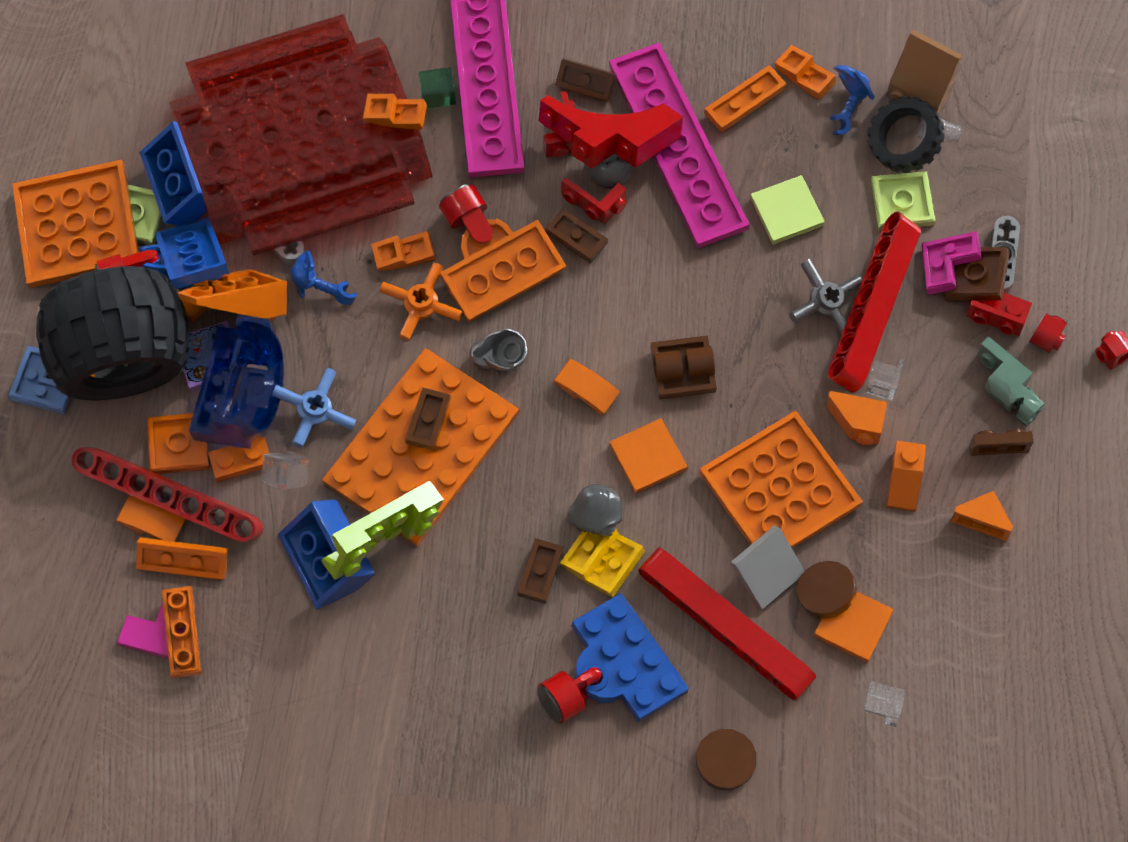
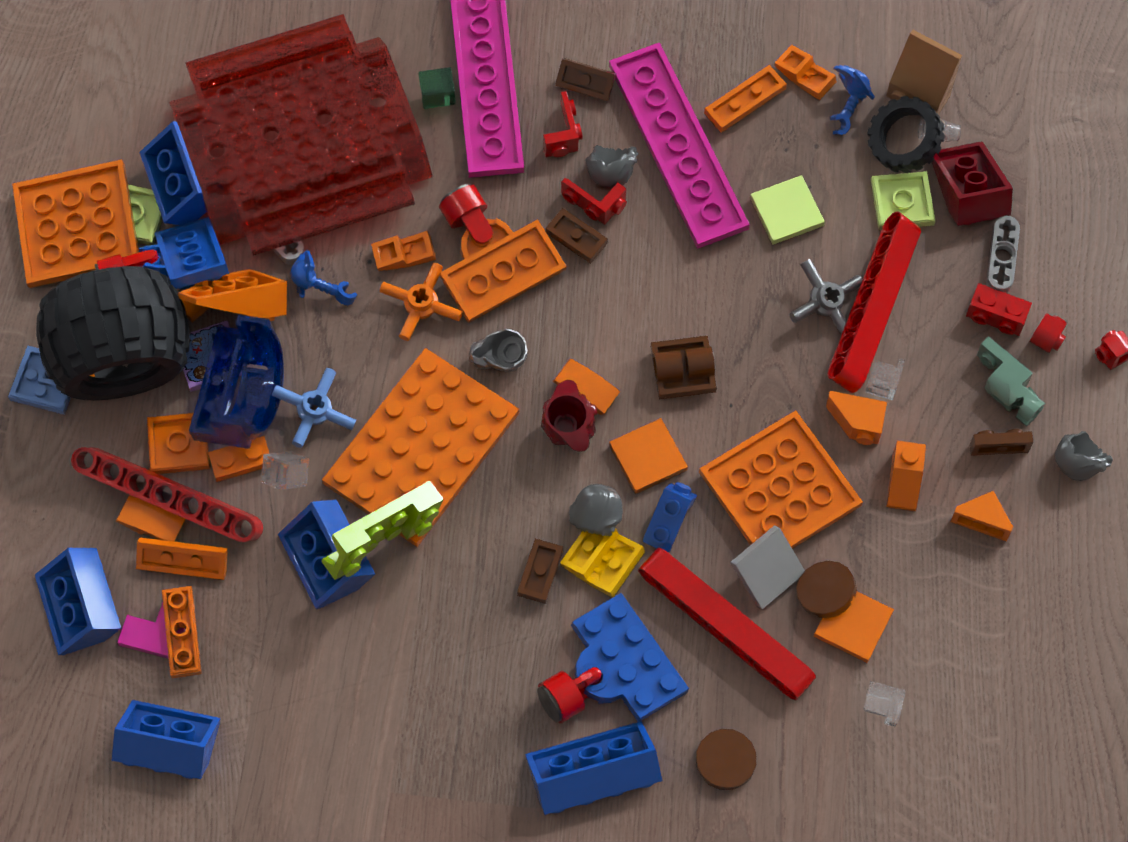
orange slope [363,94,427,129] -> none
reddish brown plate [405,387,451,451] -> none
red arch [538,95,683,169] -> none
dark pink tile [921,231,982,295] -> none
reddish brown tile [944,247,1010,301] -> none
none -> blue slope [35,548,122,655]
none -> blue slope [111,700,220,779]
none -> blue slope [525,721,663,815]
none -> dark red piece [541,380,598,452]
none -> blue bracket [643,482,697,552]
none -> dark red slope [932,141,1013,226]
none -> dark grey hair [1055,431,1113,481]

